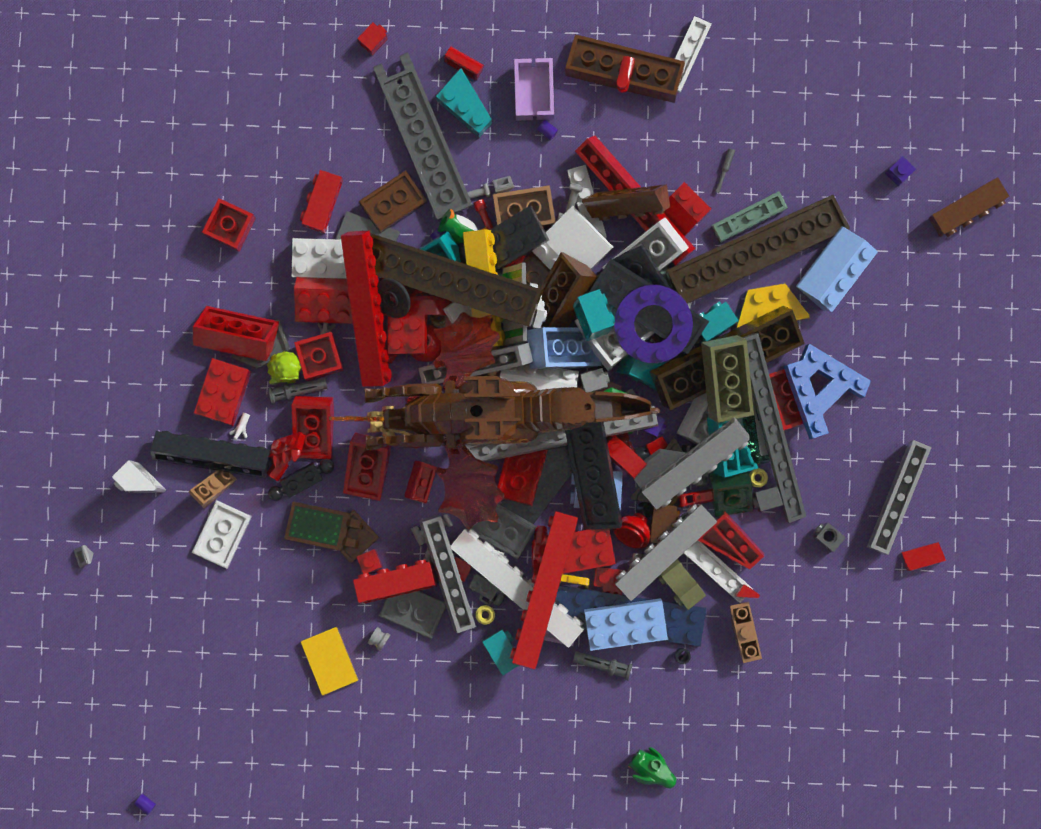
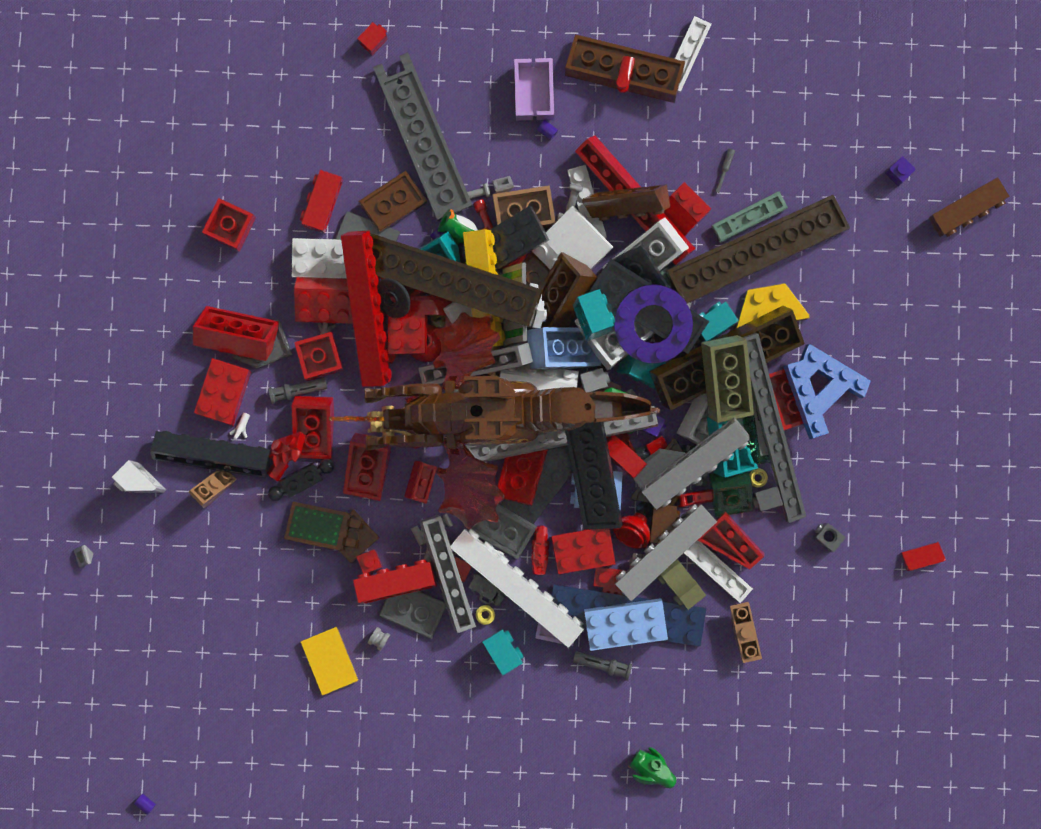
white tile [192,500,252,569] -> none
lime animal [267,351,302,384] -> none
teal wedge [436,68,492,138] -> none
red brick [444,46,484,81] -> none
red brick [510,511,578,670] -> none
yellow piece [560,574,590,589] -> none
black hinge [674,648,691,664] -> none
red slope [734,584,760,598] -> none
light blue slope [796,226,878,312] -> none
light grey brick [866,440,932,555] -> none

